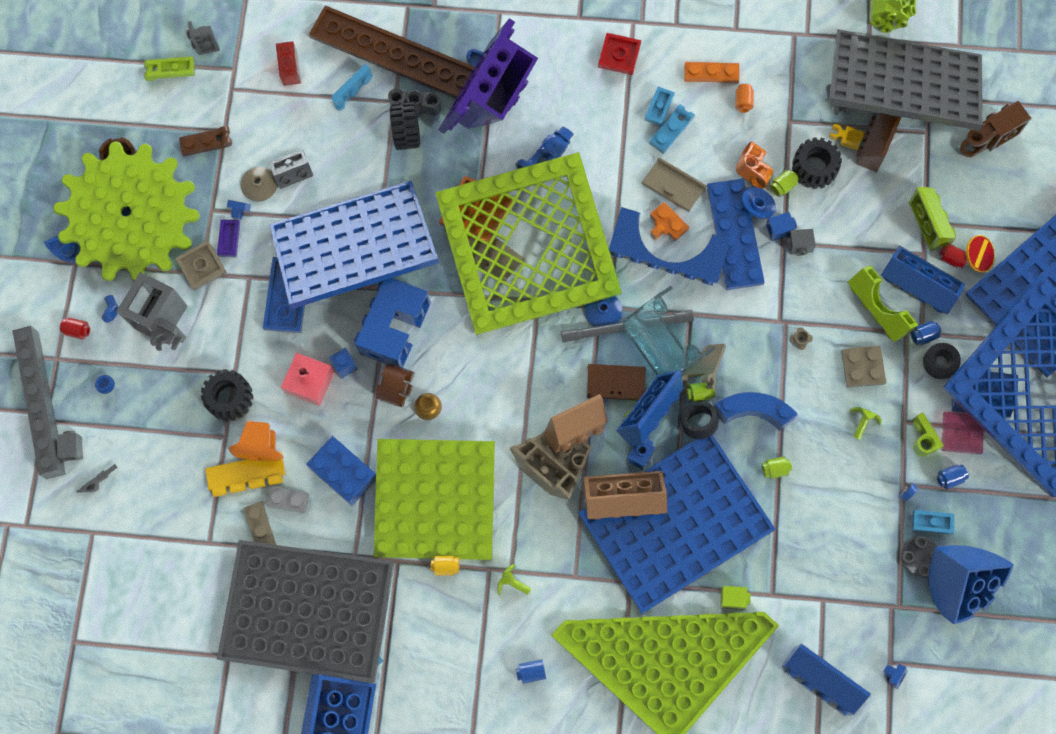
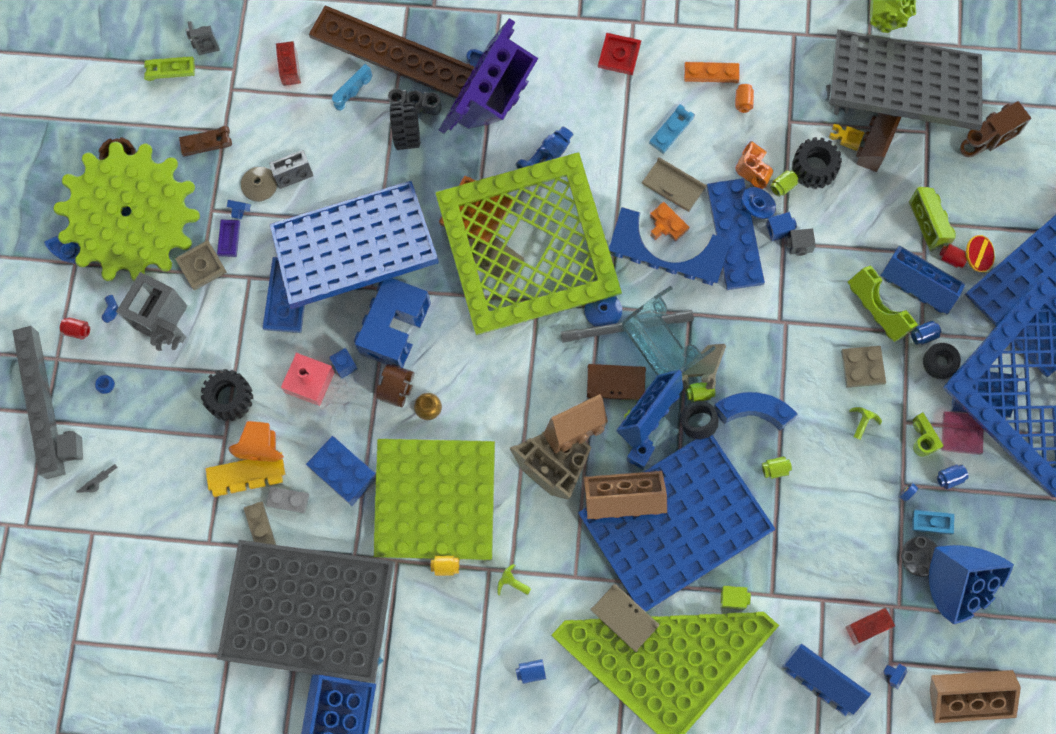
dark azure plate [644,86,675,126] -> none
dark tan plate [790,327,813,350] -> none
none -> dark tan door [590,584,659,652]
none -> clear red brick [845,608,895,645]
none -> medium nougat slope [930,670,1021,723]

